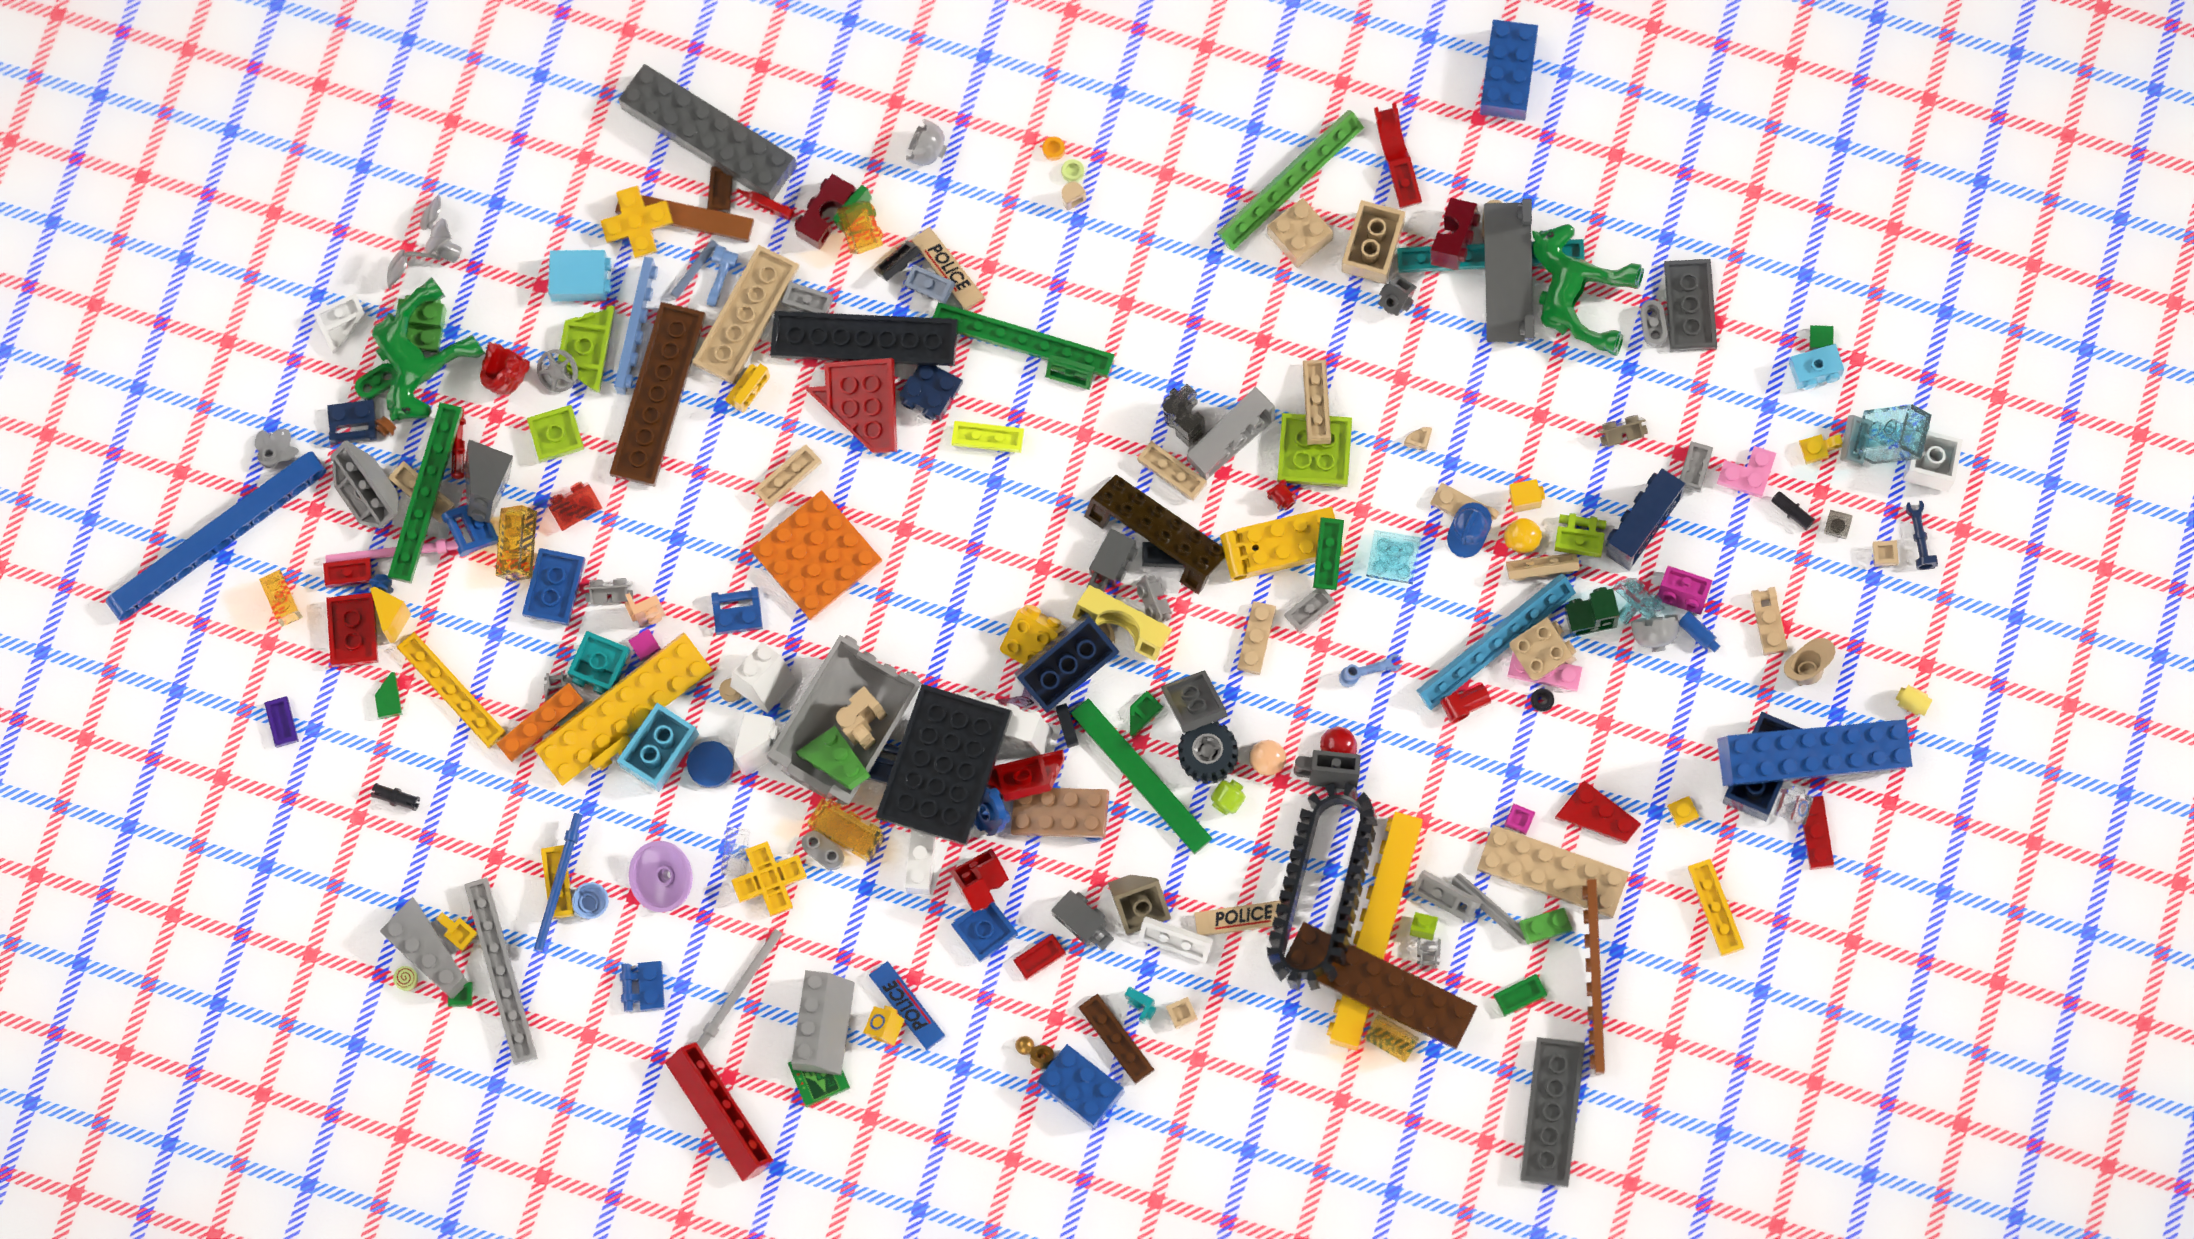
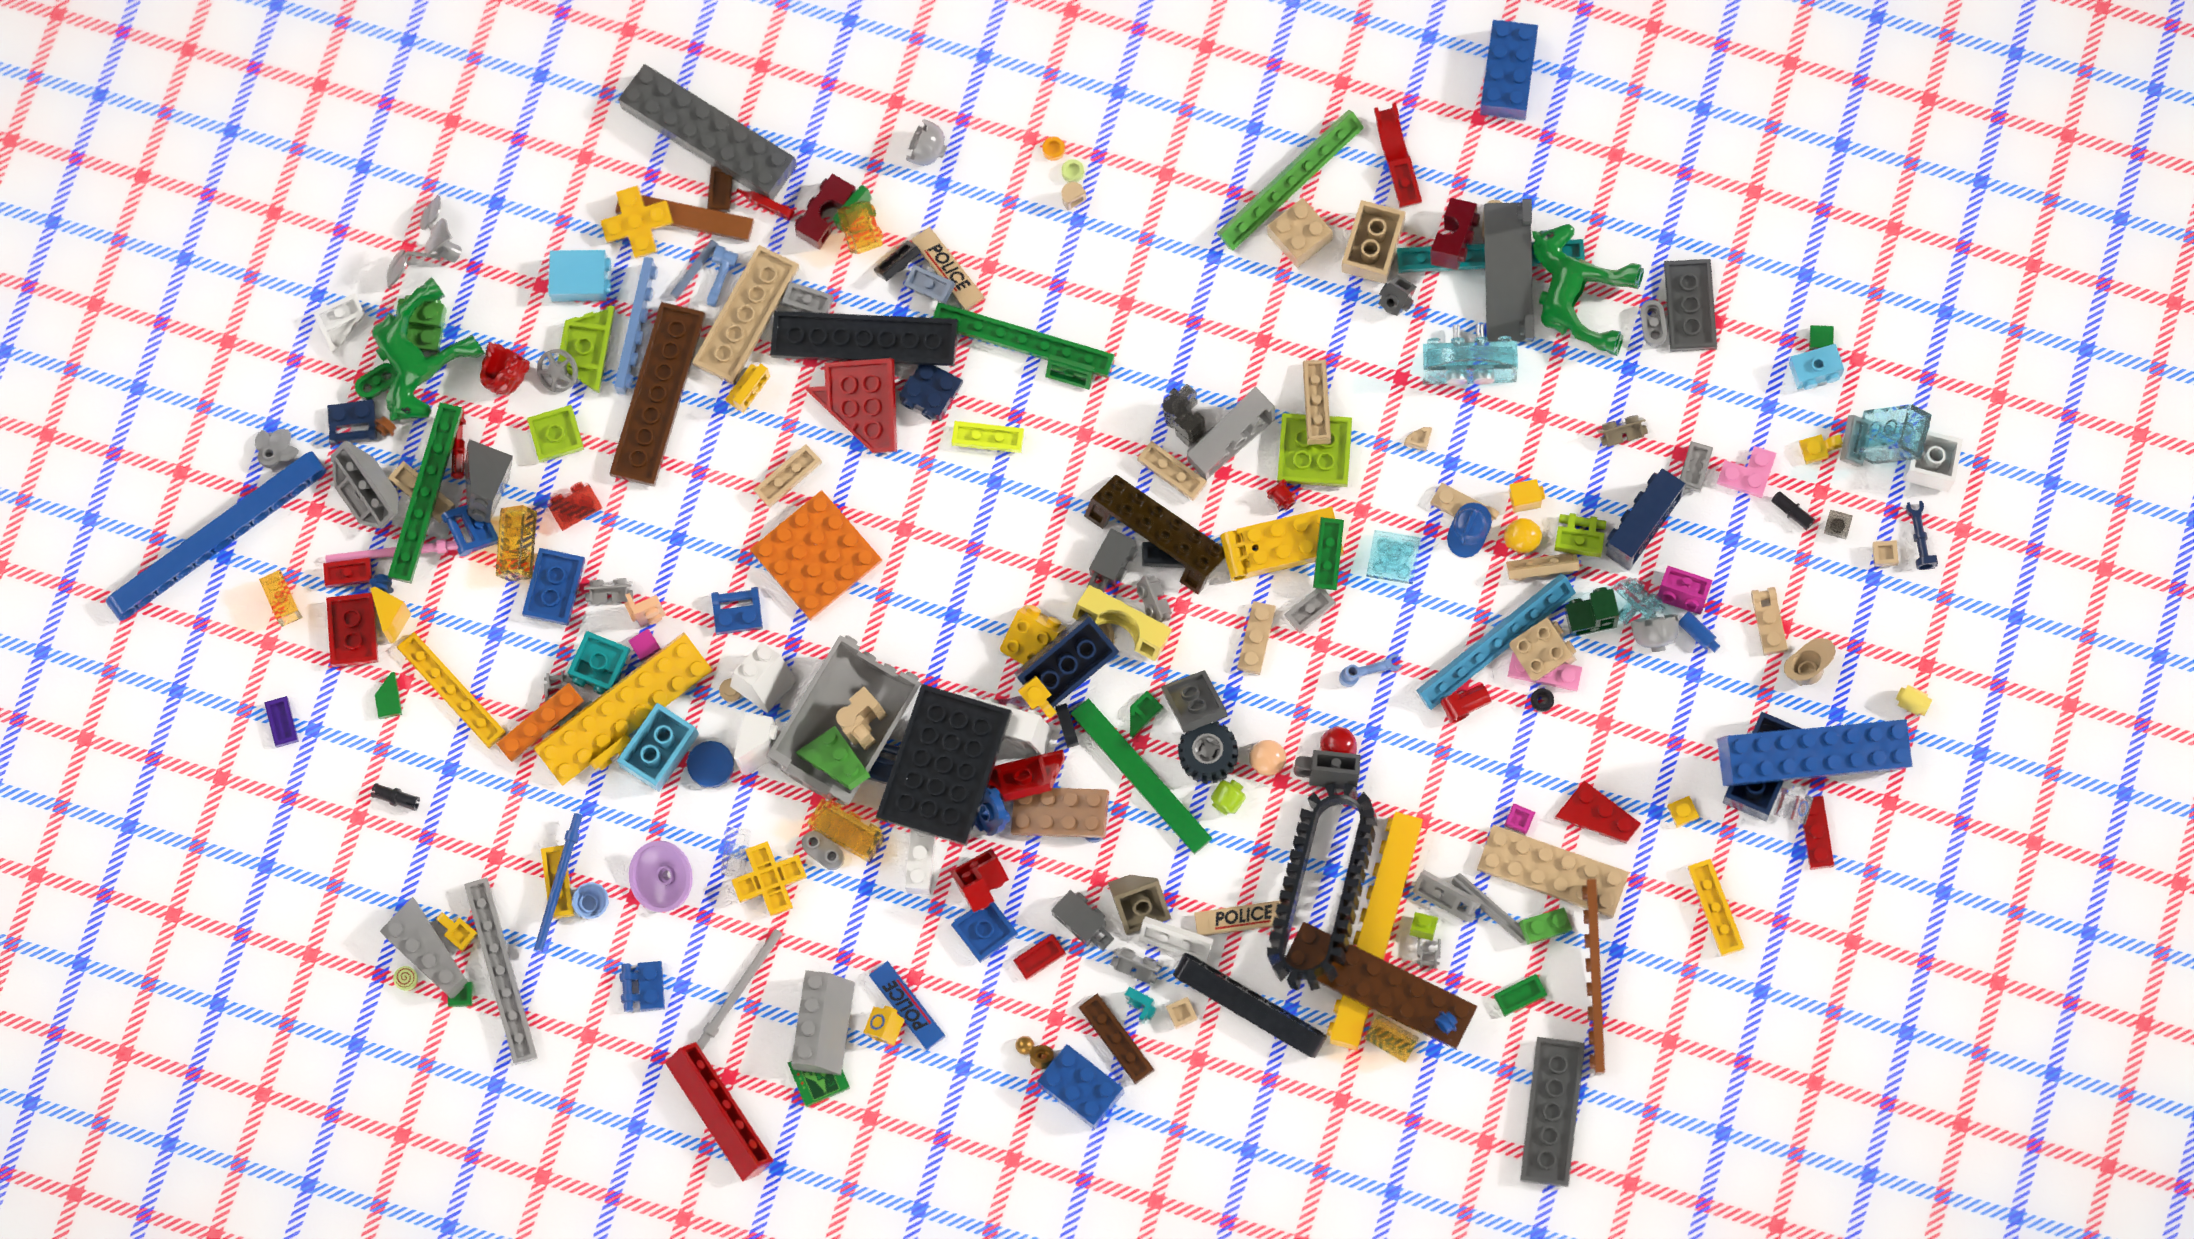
none -> yellow plate [1017,676,1057,719]
none -> light grey hinge [1110,947,1162,984]
none -> black beam [1172,953,1327,1058]
none -> clear light blue piece [1422,324,1518,385]
none -> blue plate [1435,1011,1457,1034]

